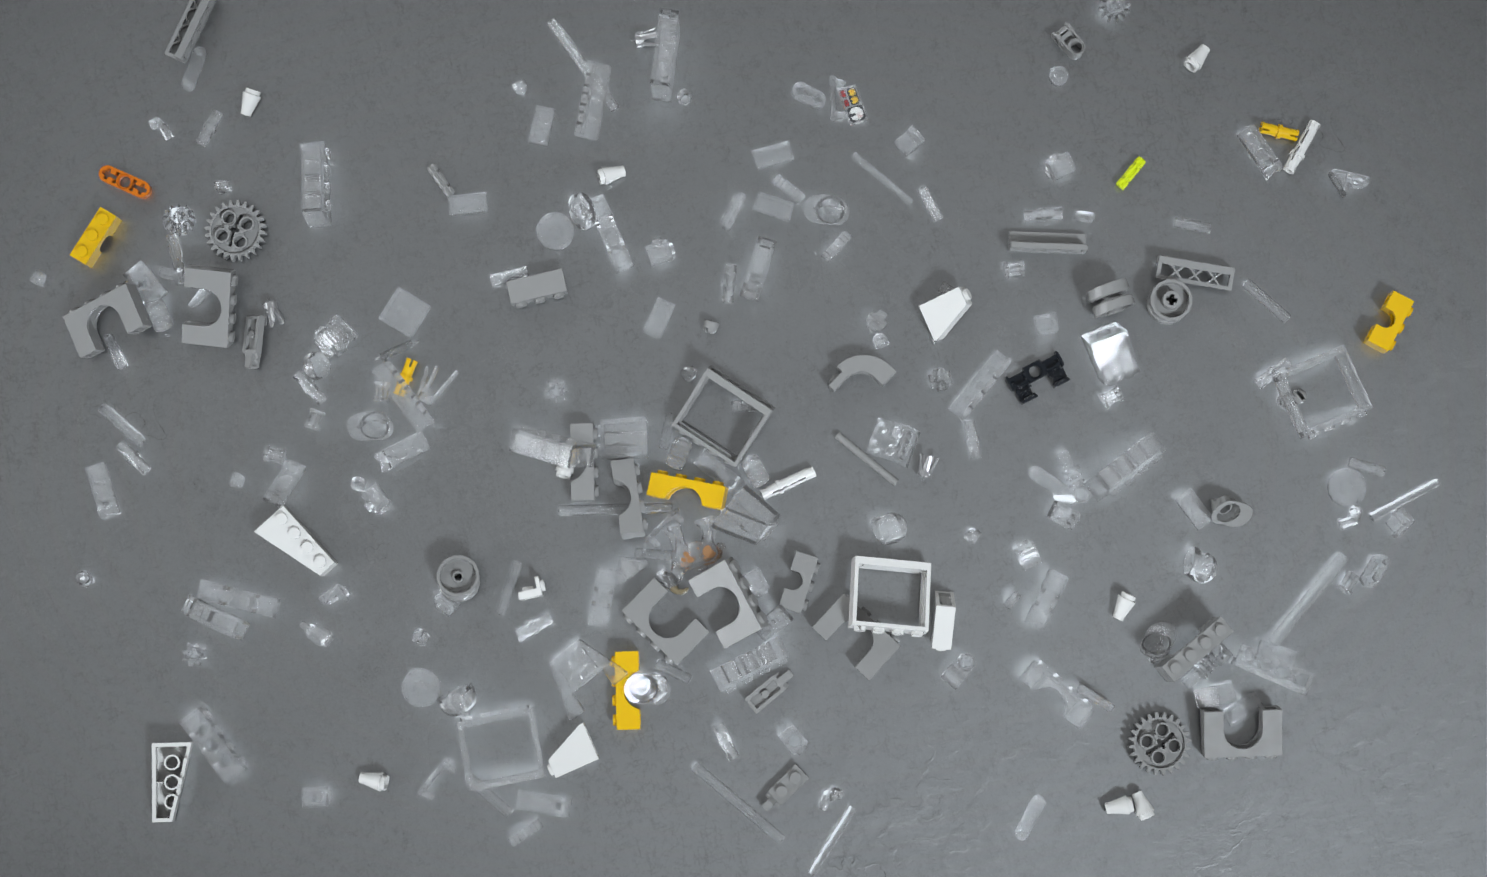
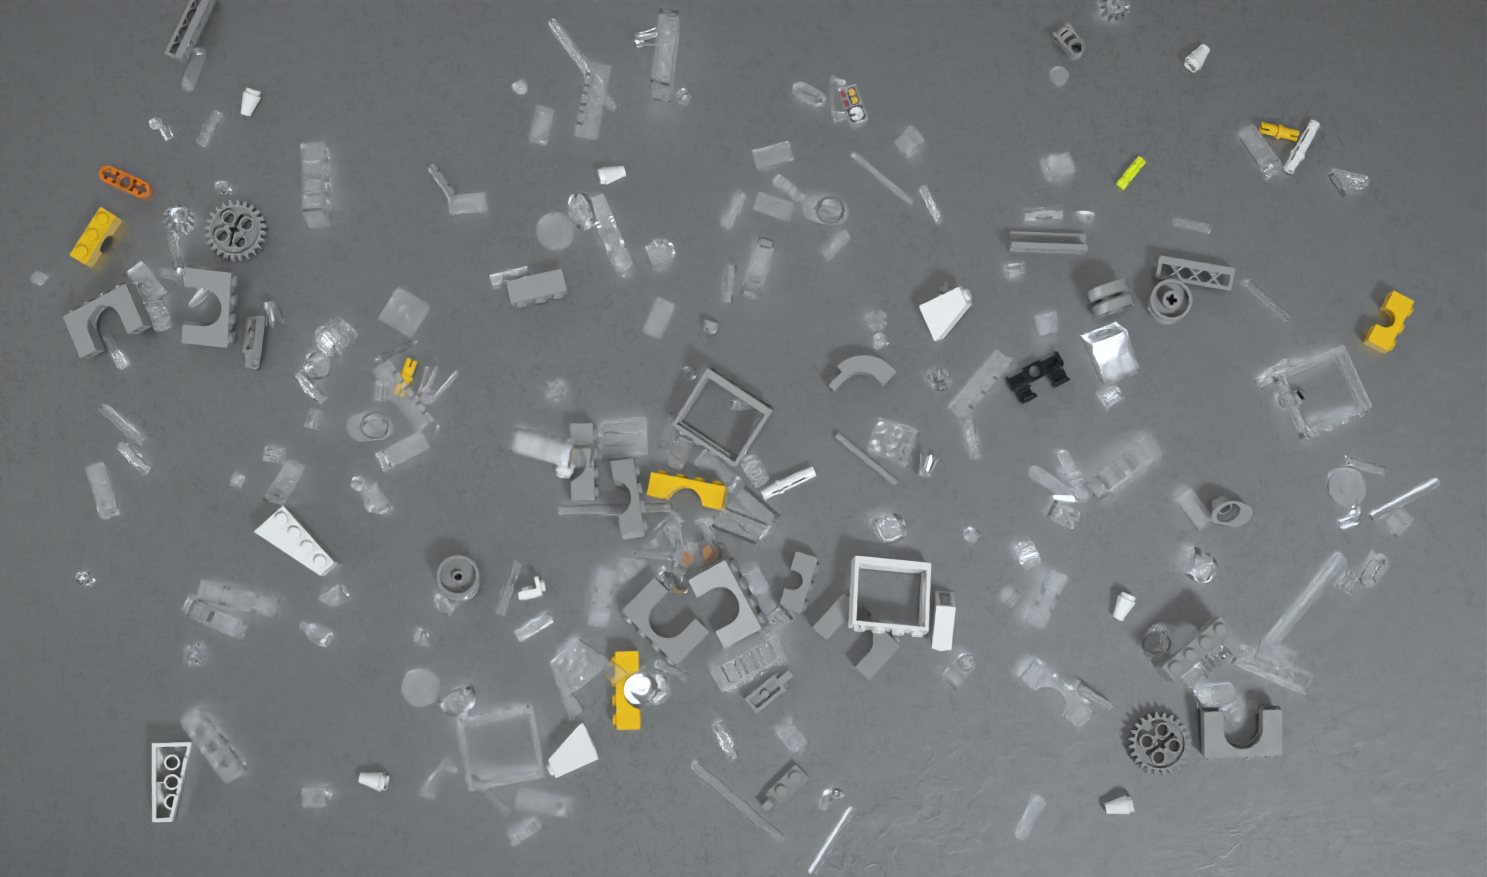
white cone [1131,791,1155,821] -> none

